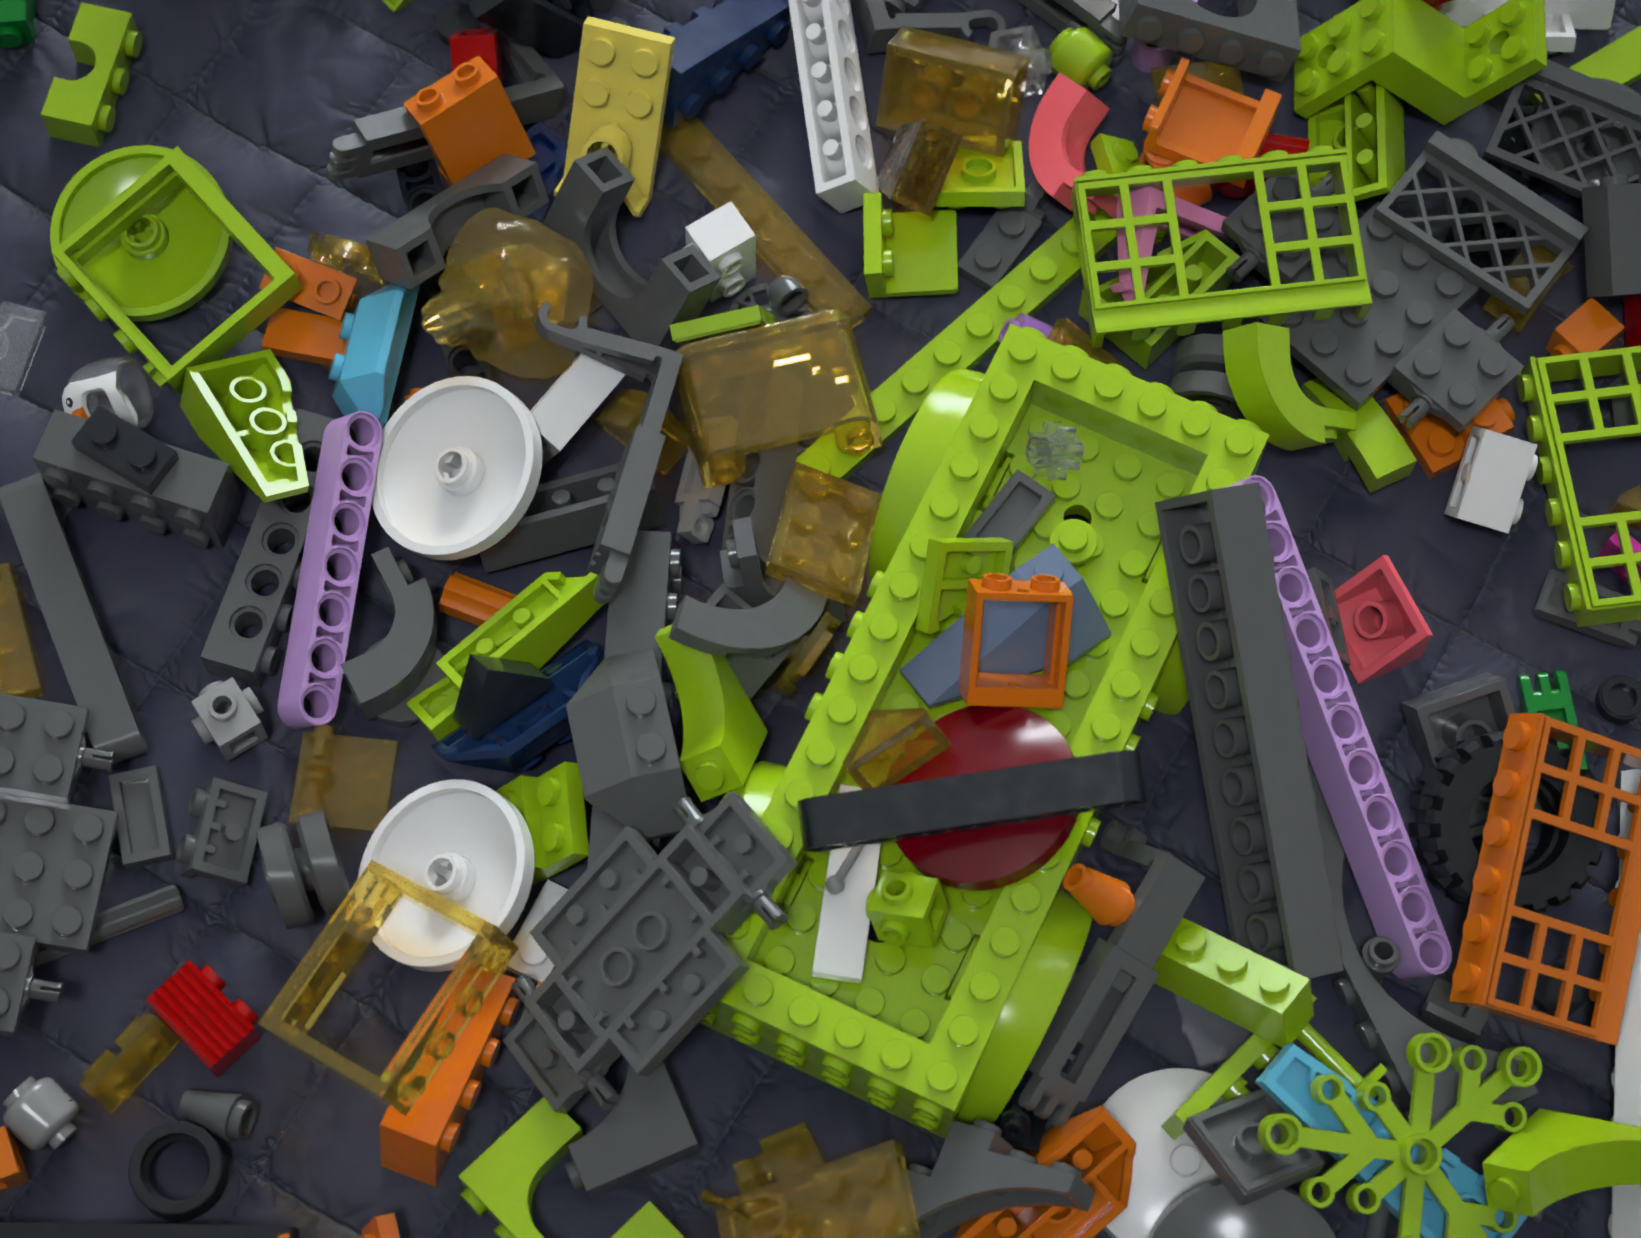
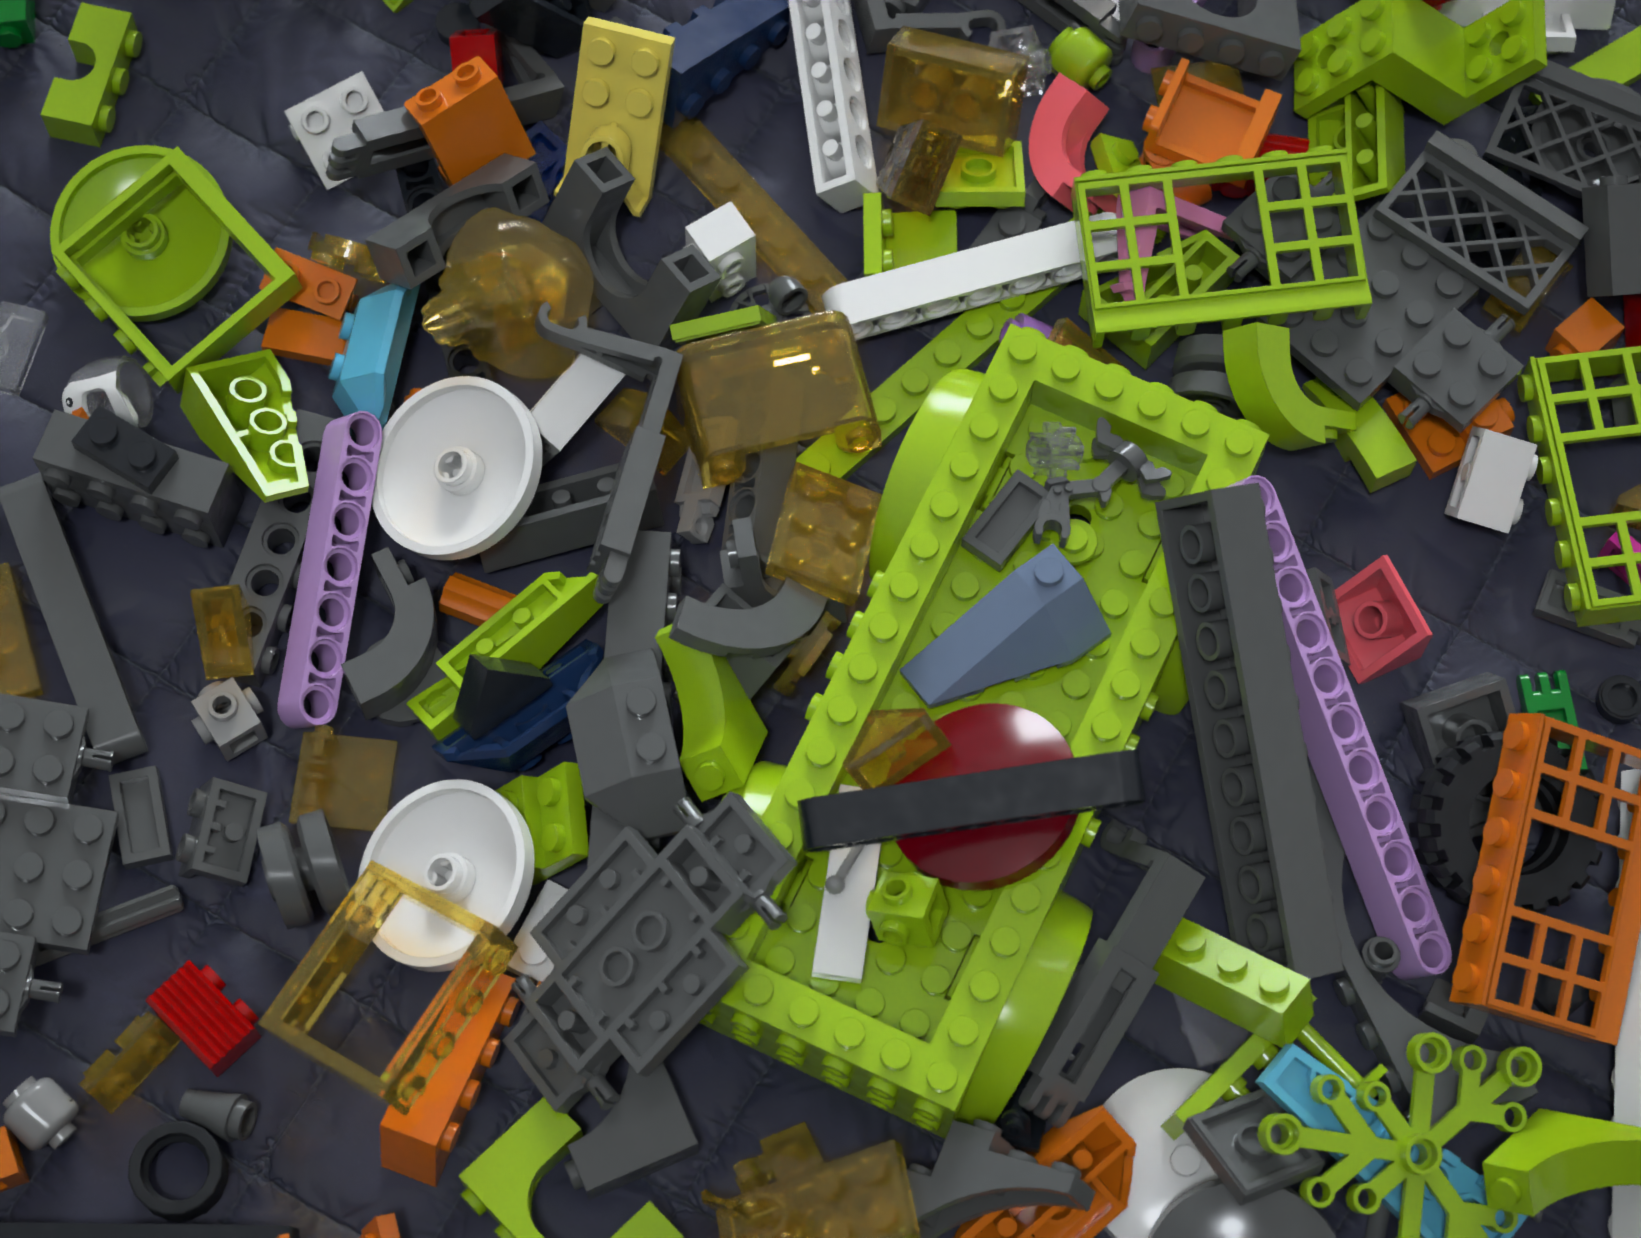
lime wing [916,537,1014,634] -> none
orange window [958,573,1074,708] -> none
orange cone [1063,864,1135,927] -> none
none -> clear yellow slope [190,584,255,680]
none -> white hinge [284,71,384,190]
none -> white beam [822,212,1118,342]
none -> dark grey piece [1032,417,1172,548]

